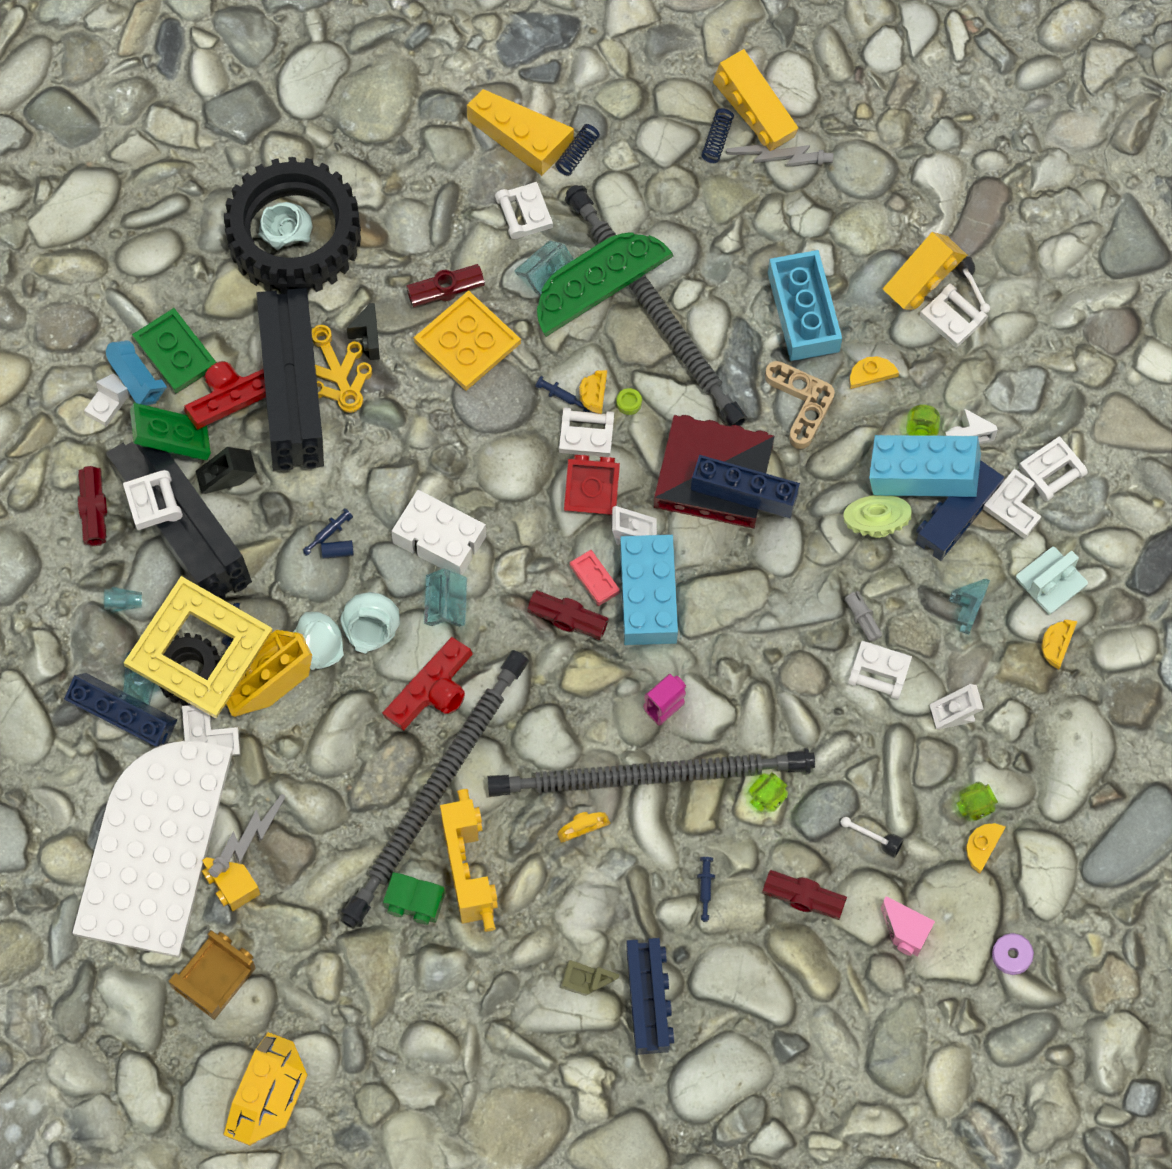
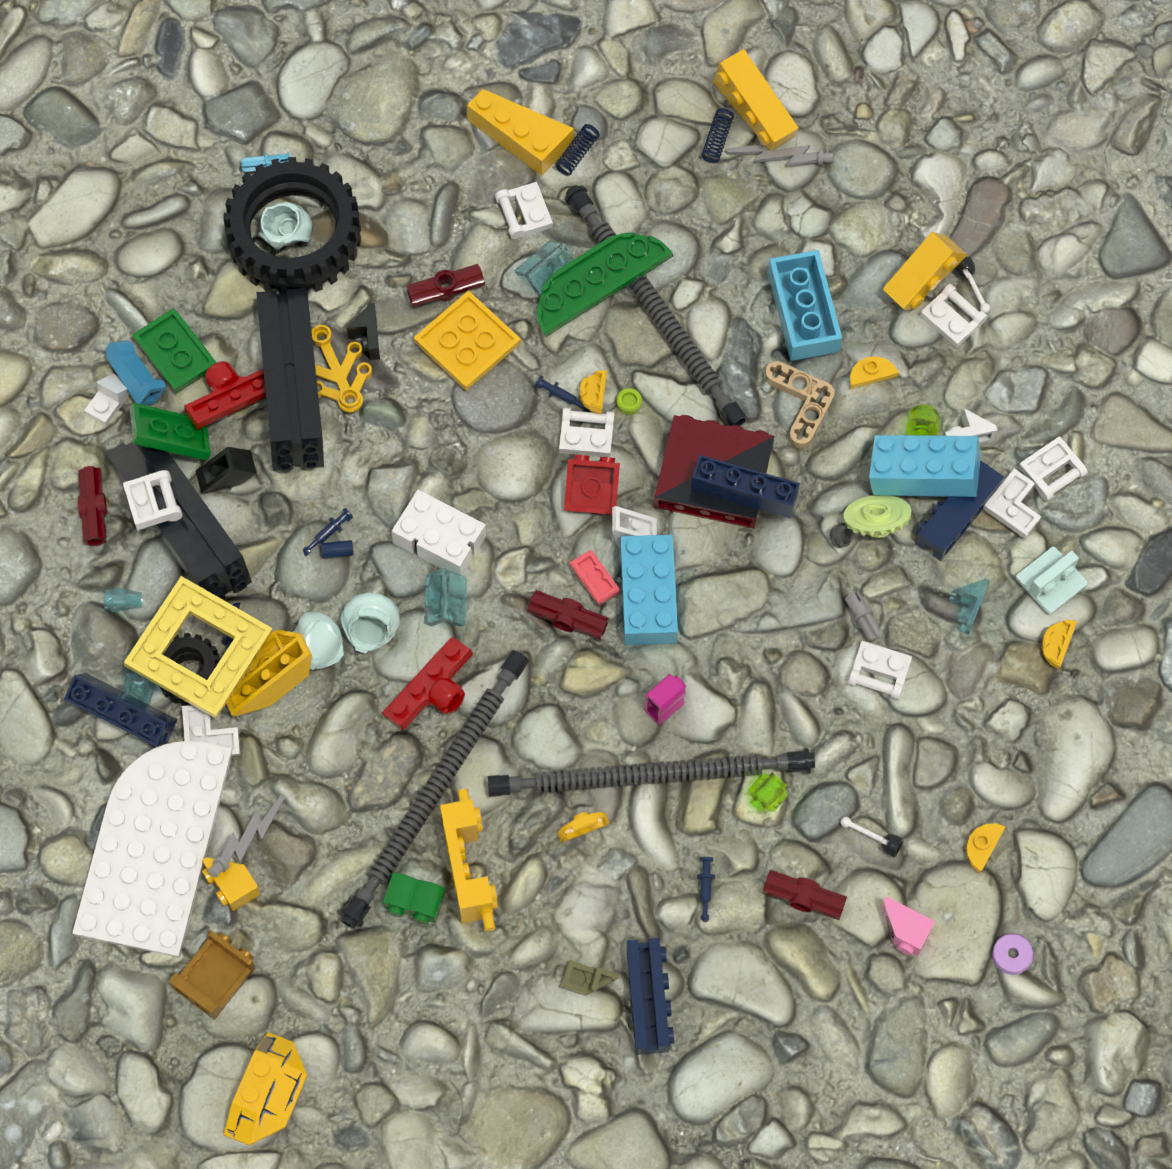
white slope [930,684,984,729] -> none
clear neon green head [956,781,998,821] -> none
none -> medium azure axle [241,153,290,173]
none -> dark grey plate [829,522,853,548]

